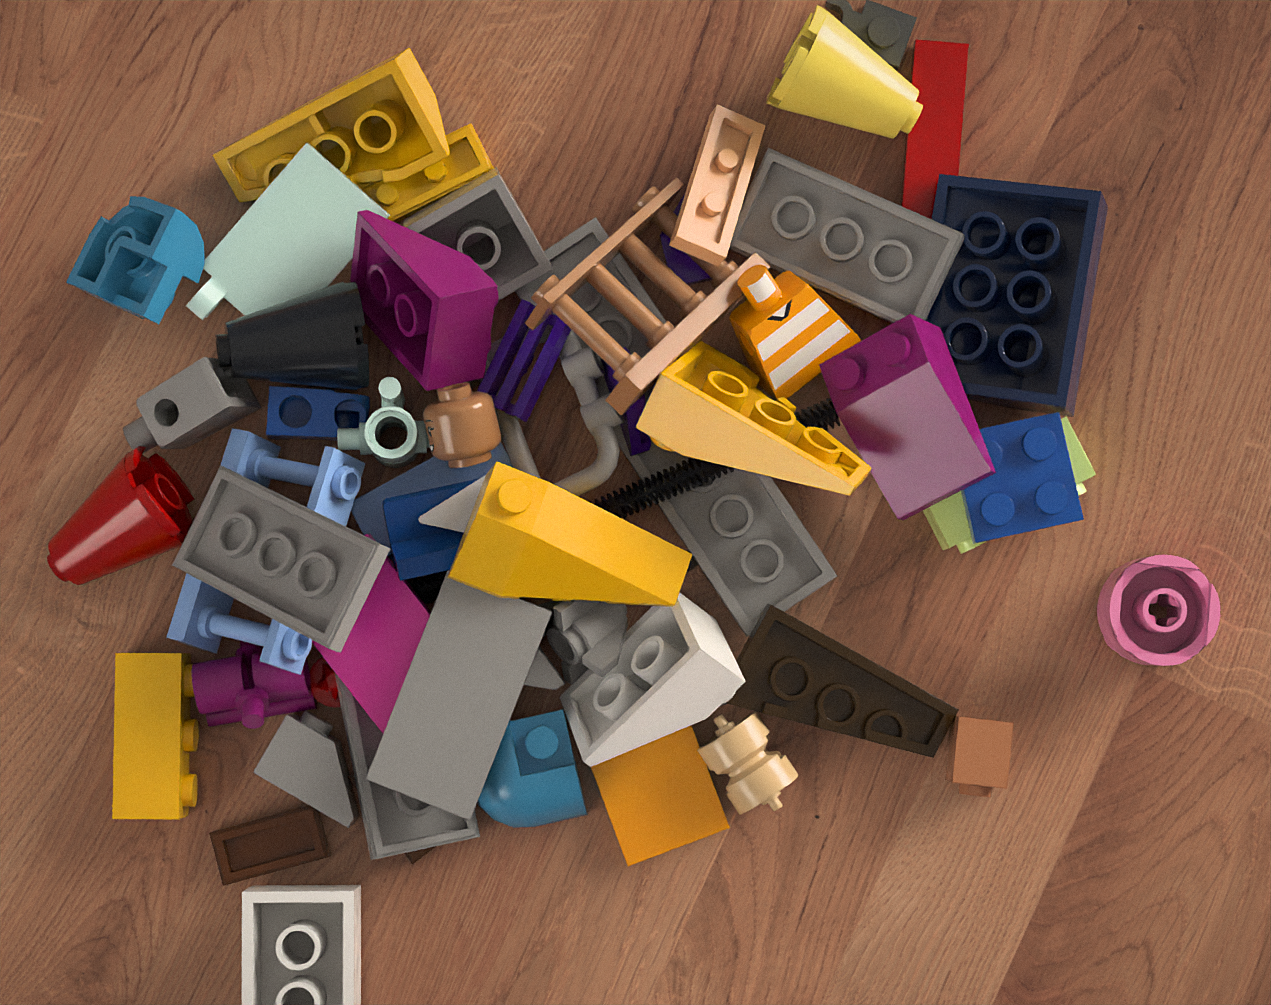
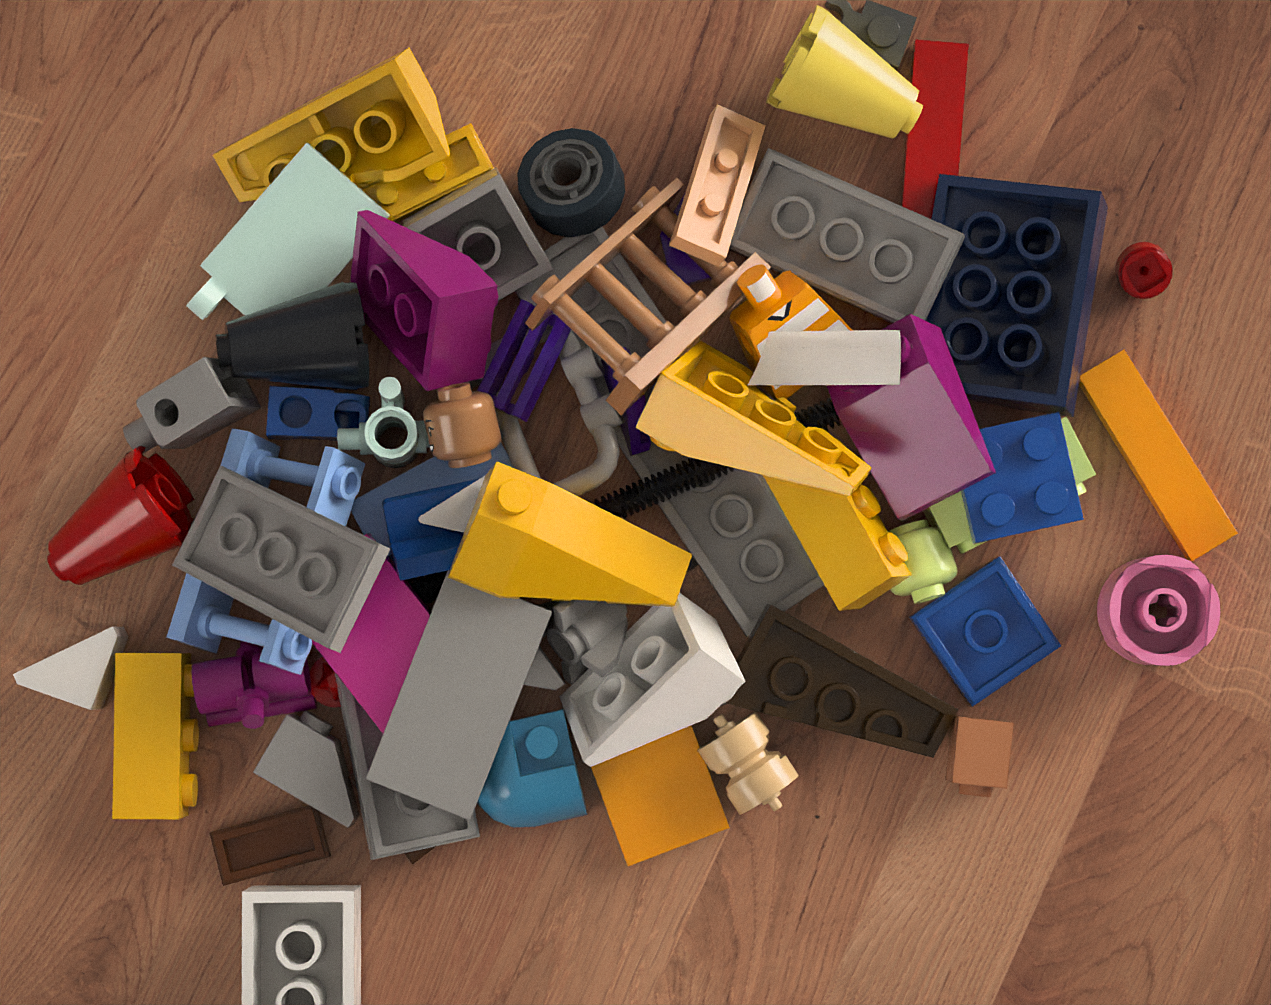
dark azure brick [66,196,205,324] -> none
none -> white slope [13,626,128,710]
none -> wheel [517,128,626,238]
none -> white sticker [748,330,901,385]
none -> yellow brick [763,435,911,611]
none -> yellowish green head [888,520,958,604]
none -> blue tile [909,556,1061,707]
none -> light orange tile [1079,349,1238,562]
none -> red tile [1115,242,1173,299]

